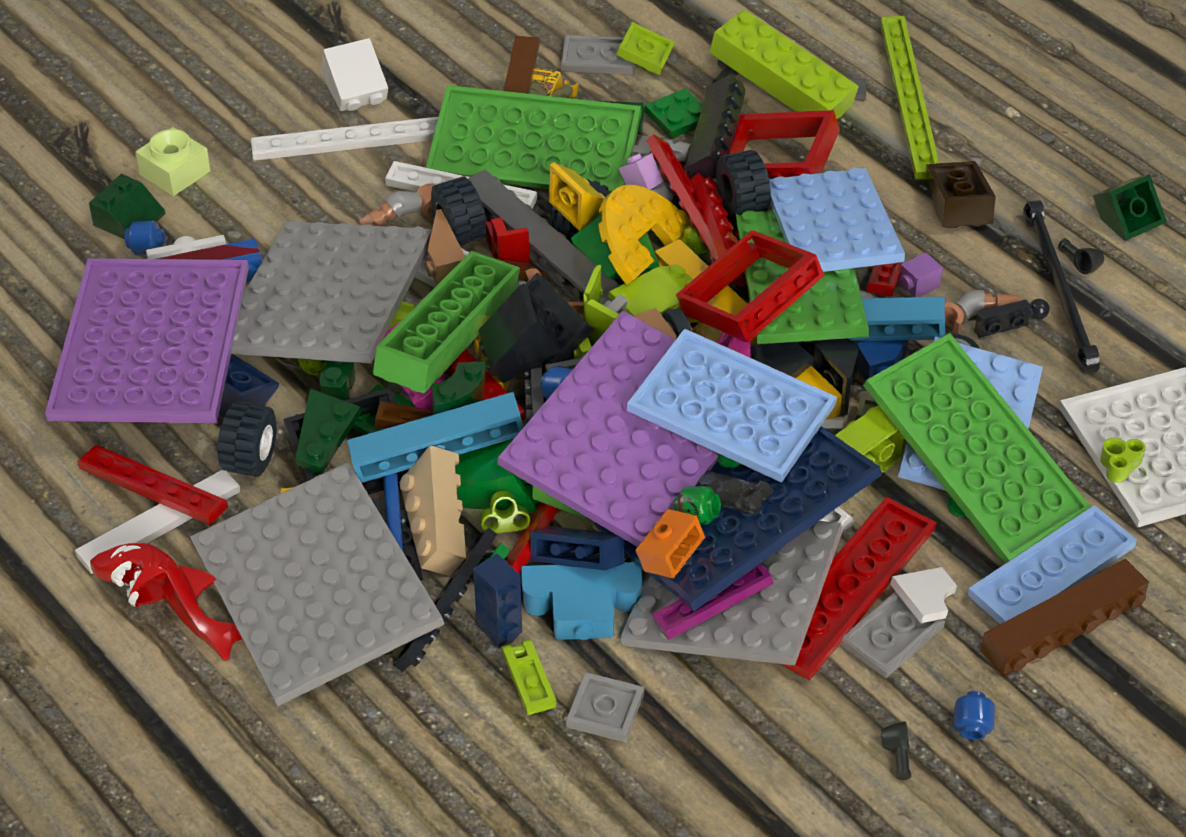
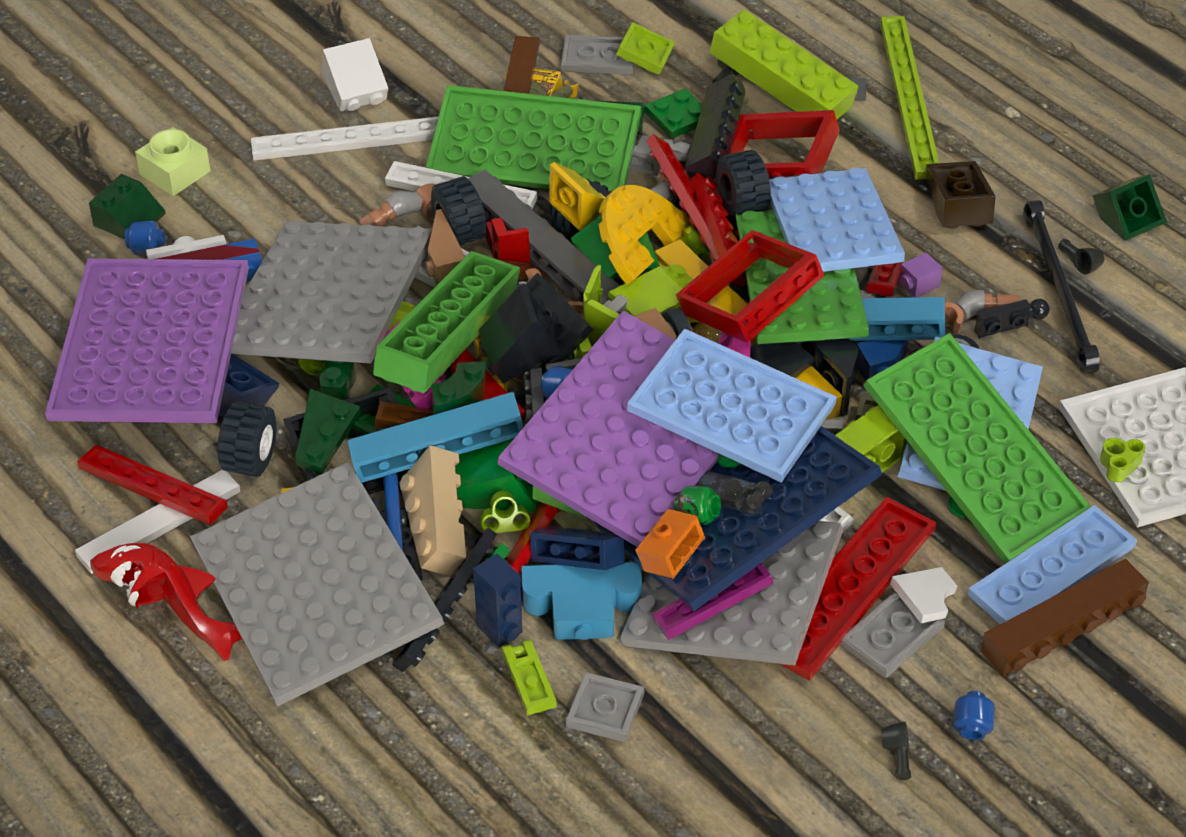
lavender brick [619,153,664,189] -> none

